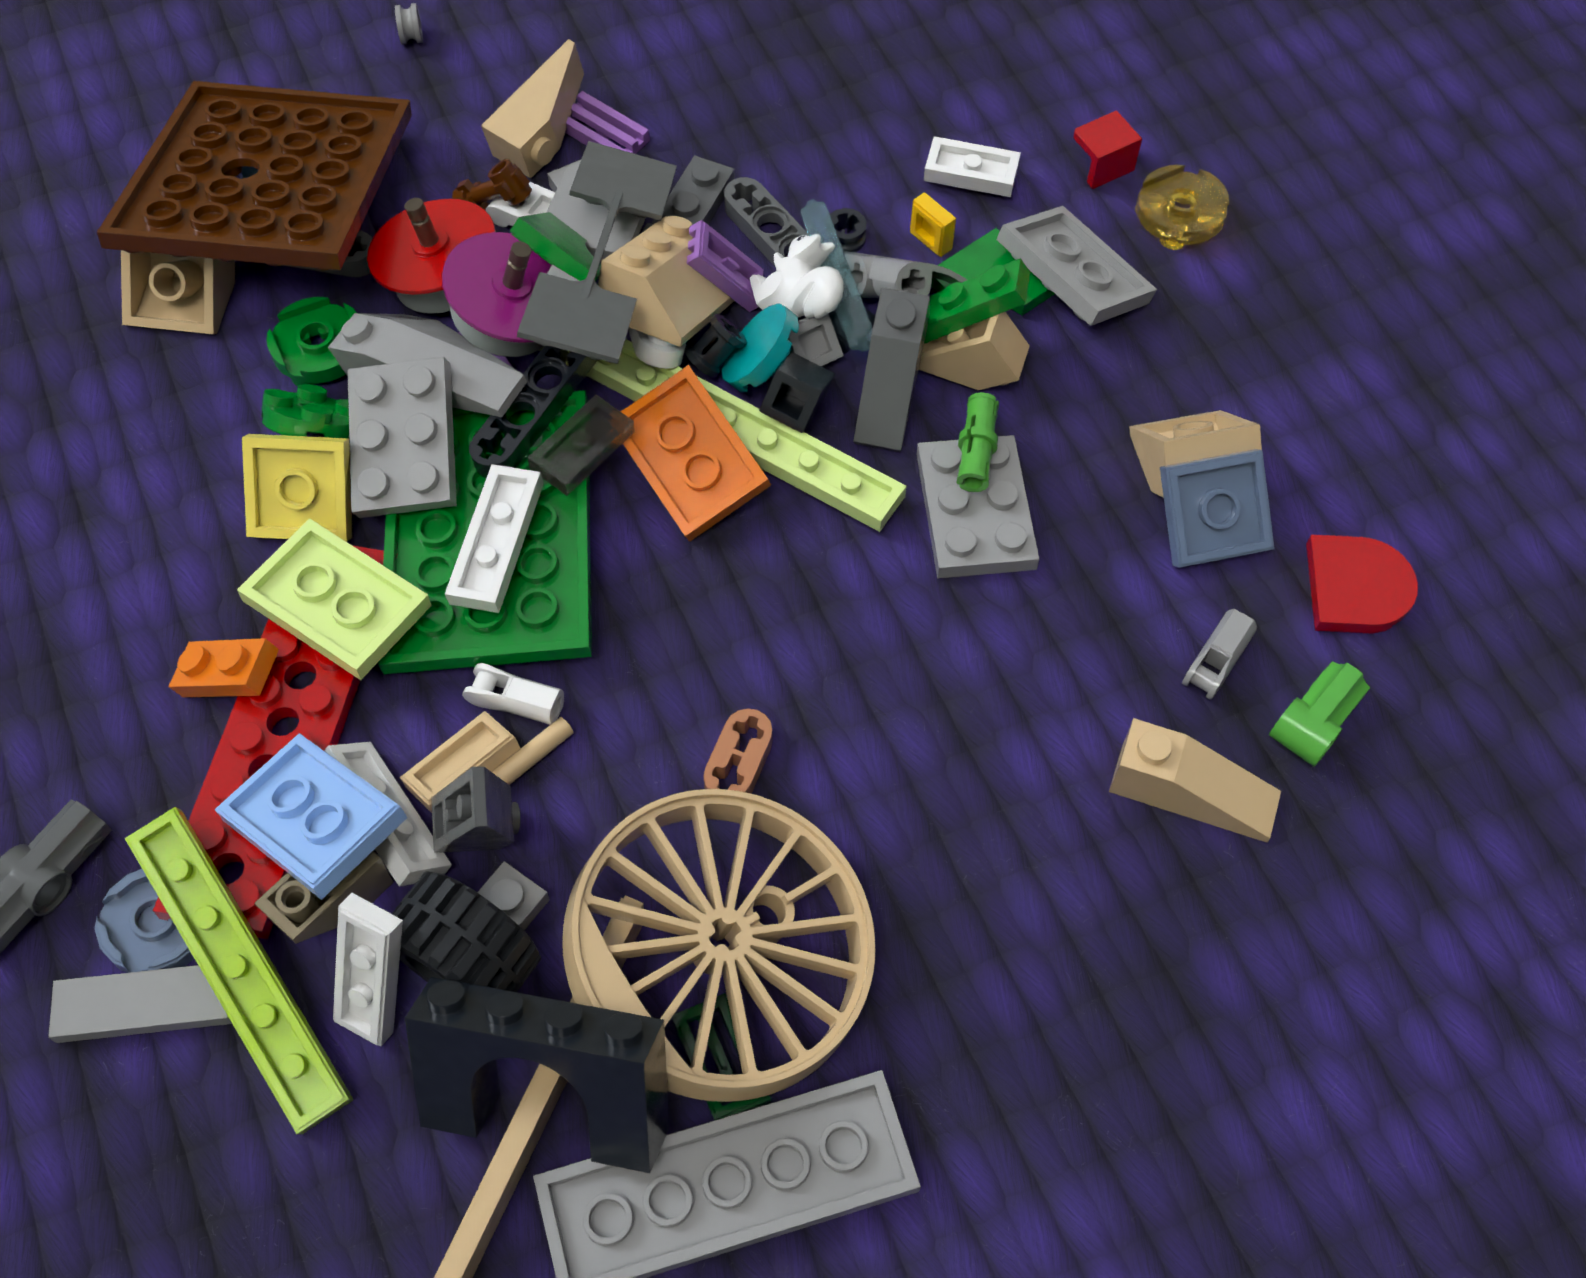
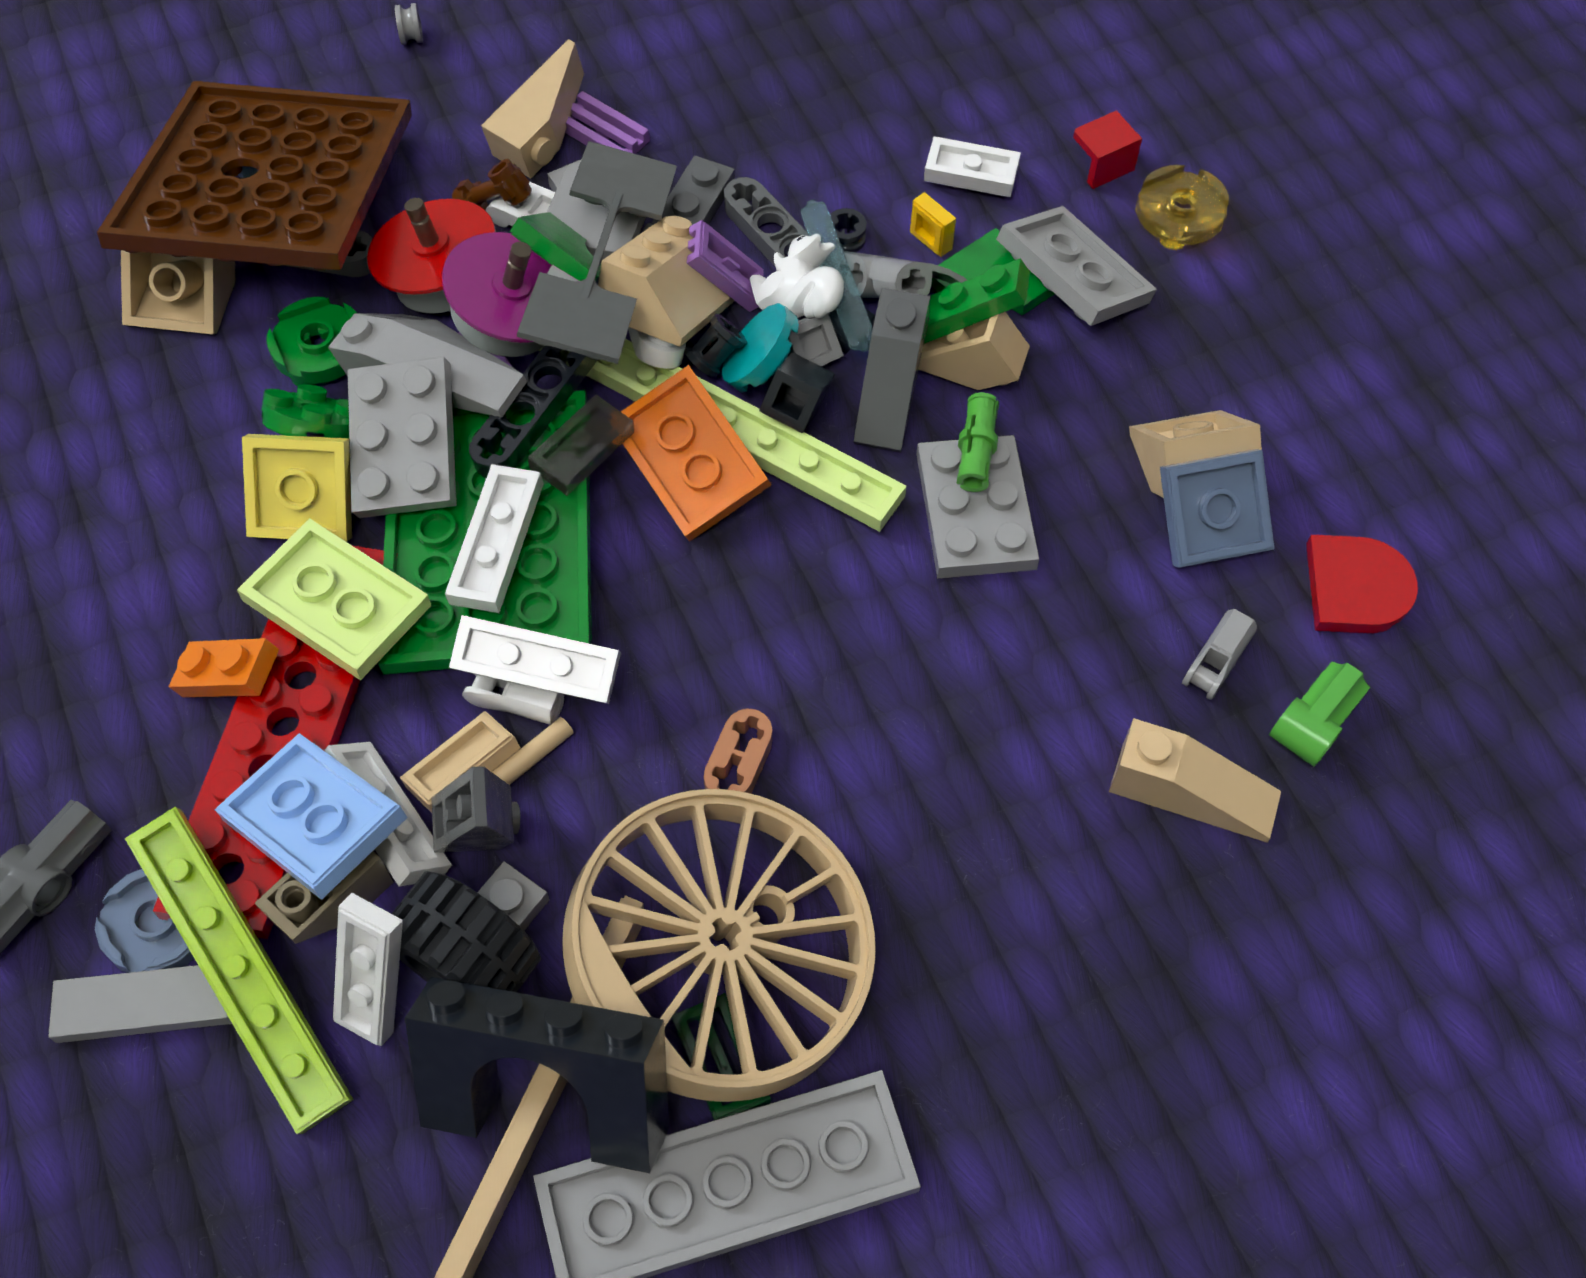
none -> white plate [449,615,621,704]

